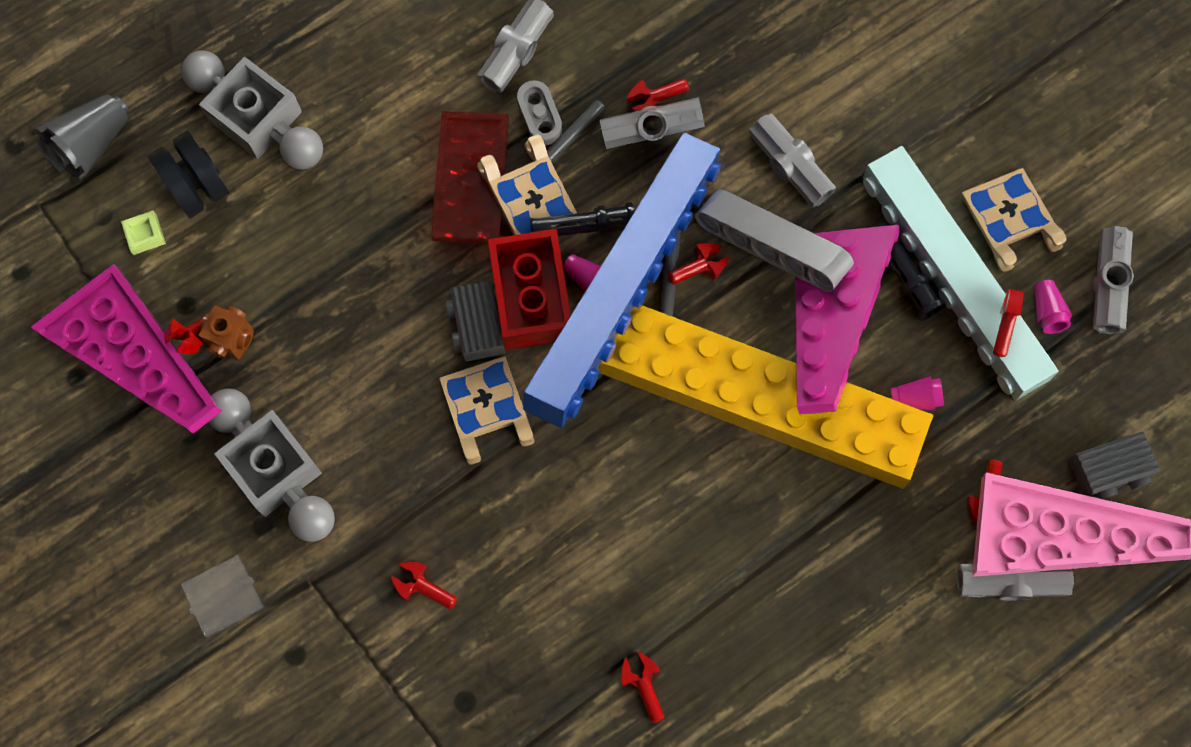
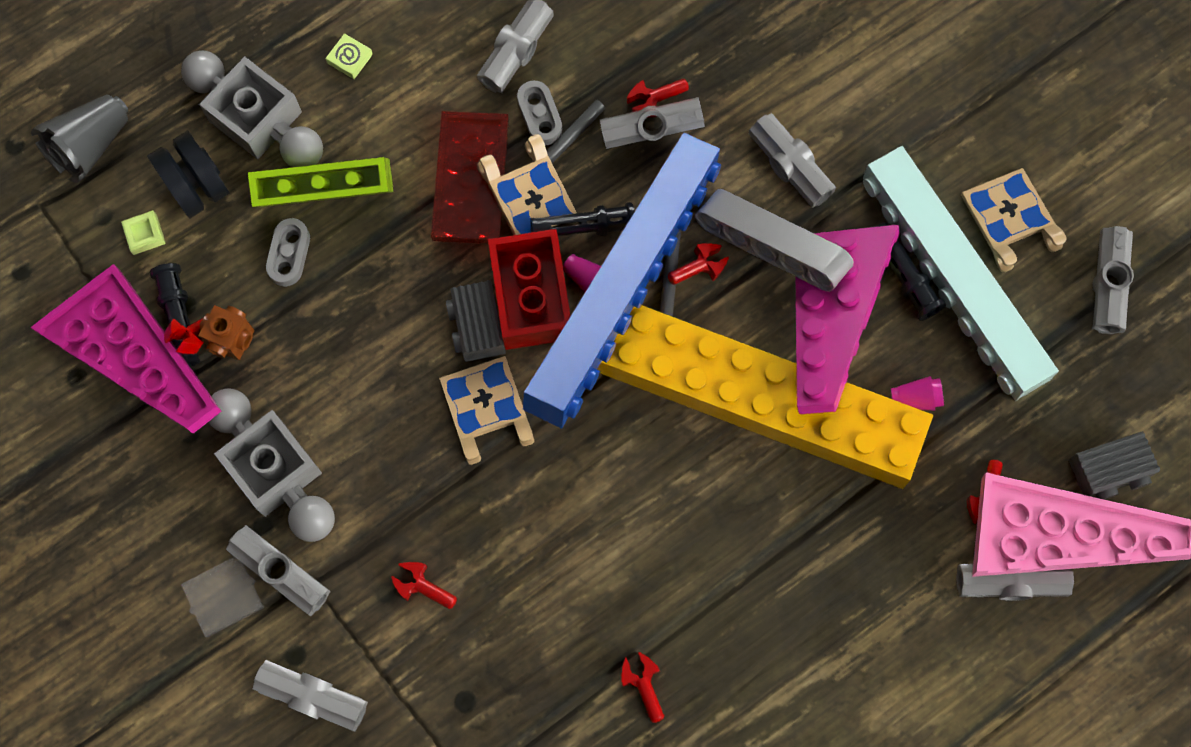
red bar [993,289,1024,357] -> none
dark pink cone [1034,280,1072,334] -> none
none -> black pin [149,263,200,367]
none -> light grey piece [226,525,330,616]
none -> lime brick [248,157,393,207]
none -> light grey piece [252,660,368,732]
none -> light grey plate [266,218,310,287]
none -> yellowish green tile [325,33,373,79]

